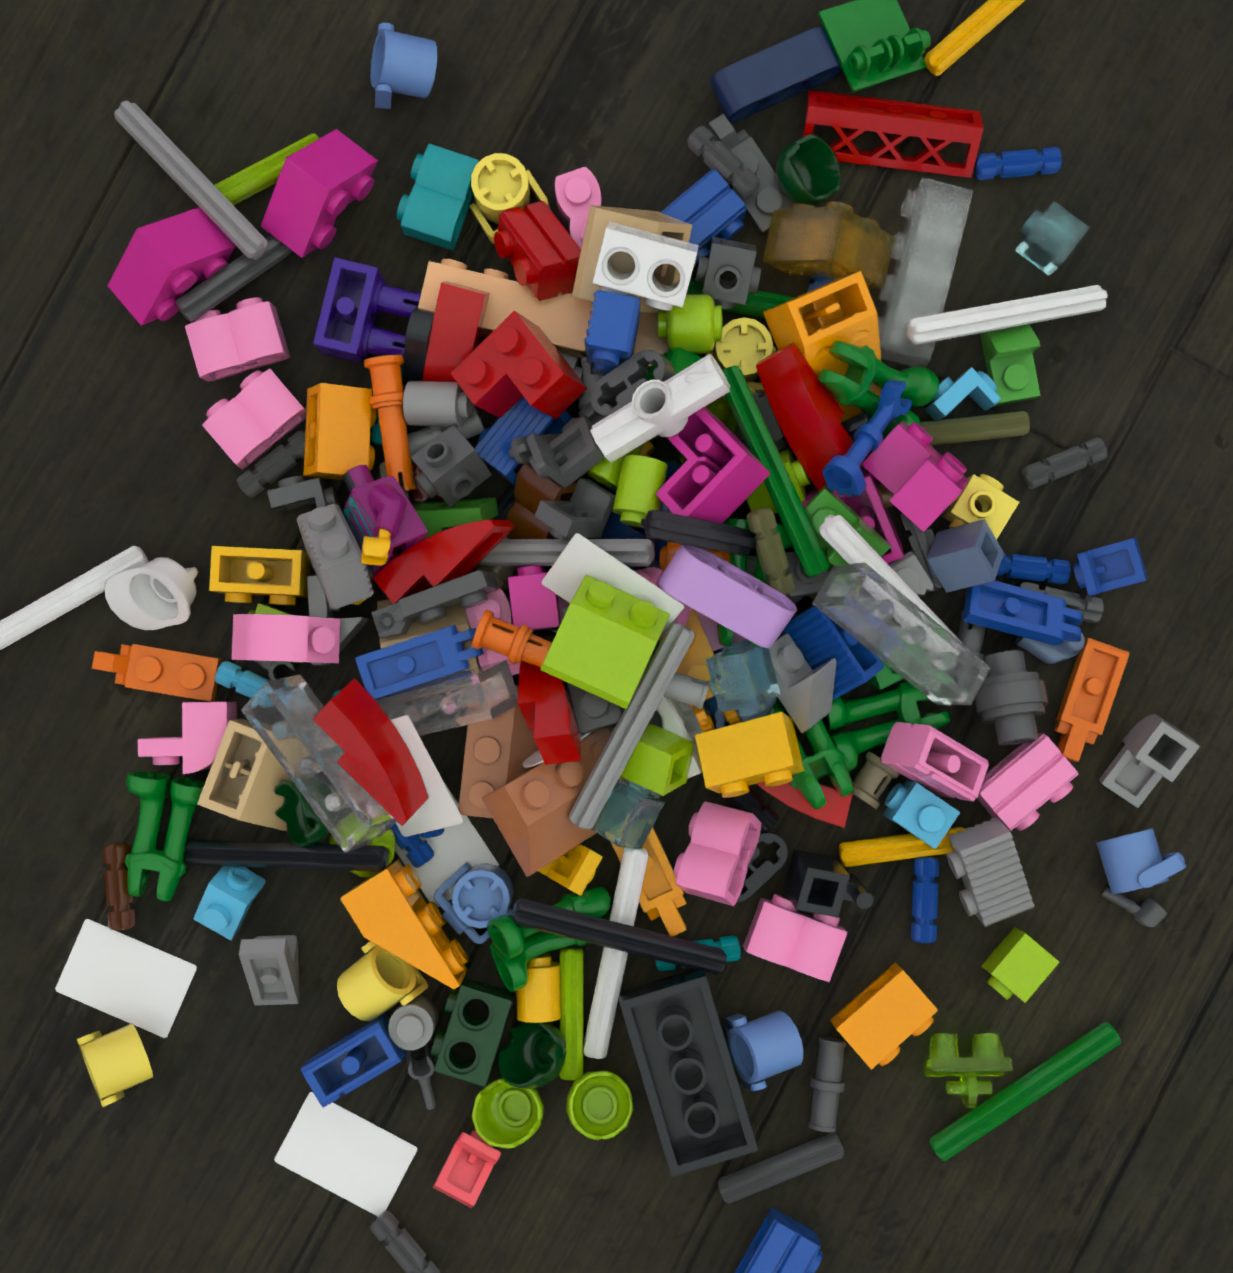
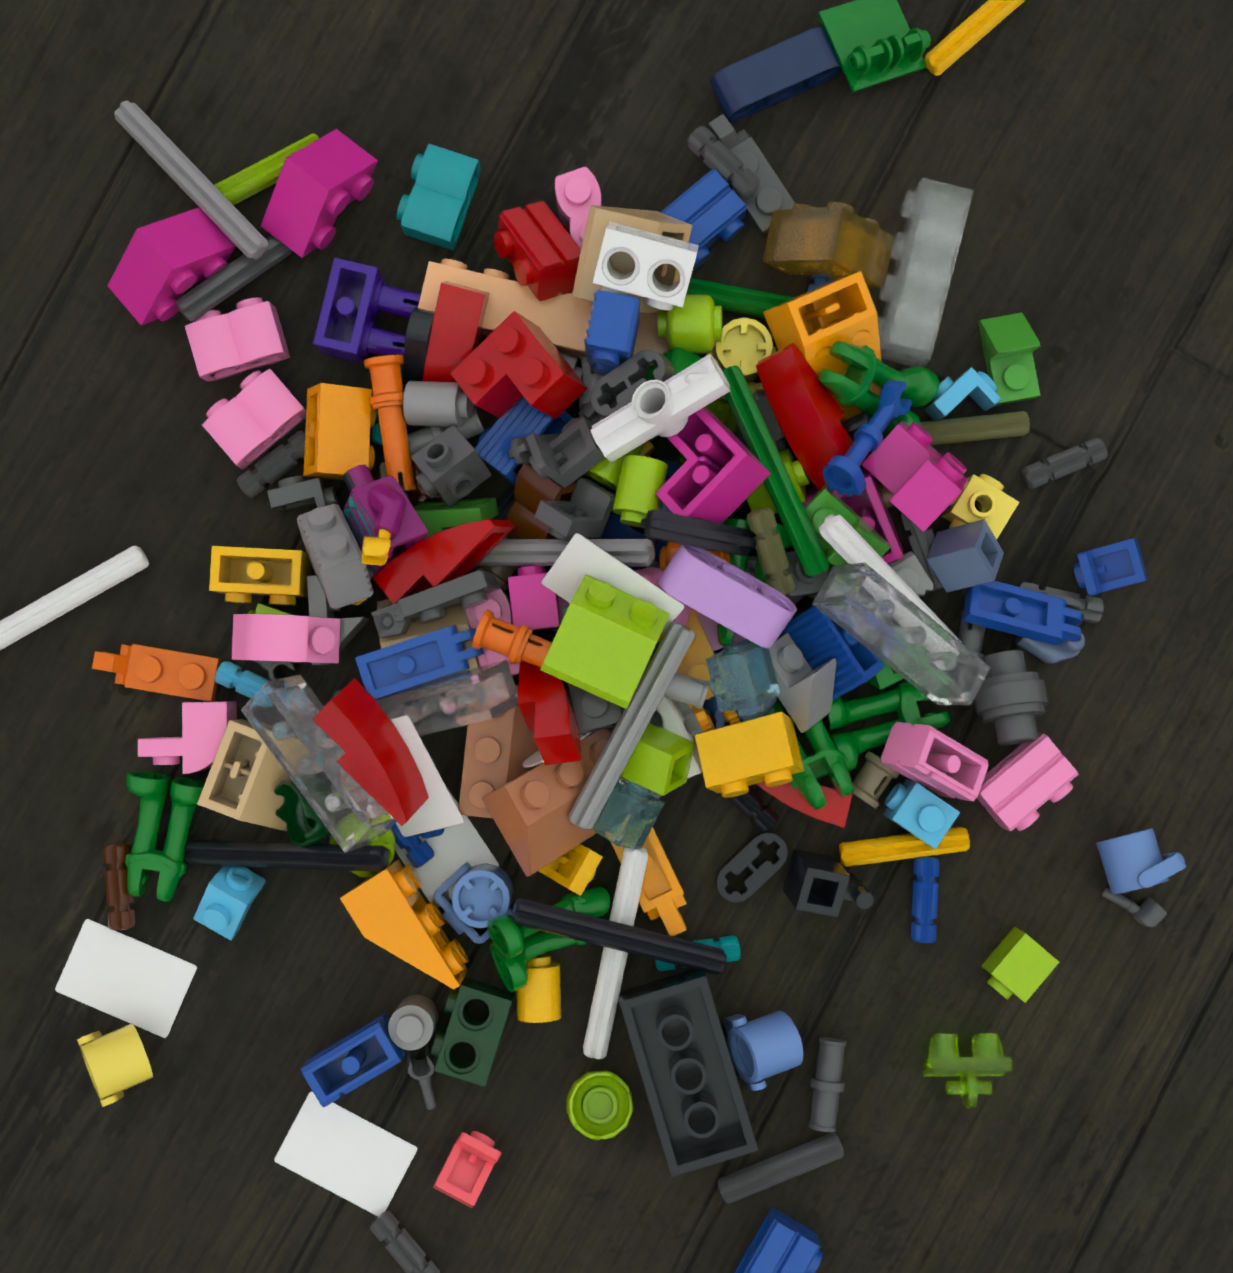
white piece [104,557,198,630] -> none
light grey slope [239,935,299,1006] -> none
light yellow piece [337,941,428,1022] -> none
medium blue piece [370,23,437,109] -> none
light yellow piece [469,153,550,244] -> none
lime hair [471,1078,544,1149] -> none
dark green hair [497,1022,567,1089] -> none
lime axle [560,947,583,1080] -> none
bright pink brick [674,801,762,906] -> none
dark grey brick [695,237,761,309] -> none
bright pink brick [743,893,848,982] -> none
dark green hair [776,134,841,207] -> none
red fence [802,90,984,178] -> none
light orange brick [830,962,938,1070] -> none
white axle [906,285,1108,345] -> none
green axle [929,1022,1121,1161] -> none
light grey brick [946,818,1035,927] -> none
blue axle [974,147,1062,180] -> none
blue axle [997,553,1071,584] -> none
clear light blue brick [1015,201,1090,276] -> none
orange hinge [1054,638,1130,762] -> none
light grey brick [1099,714,1200,808] -> none

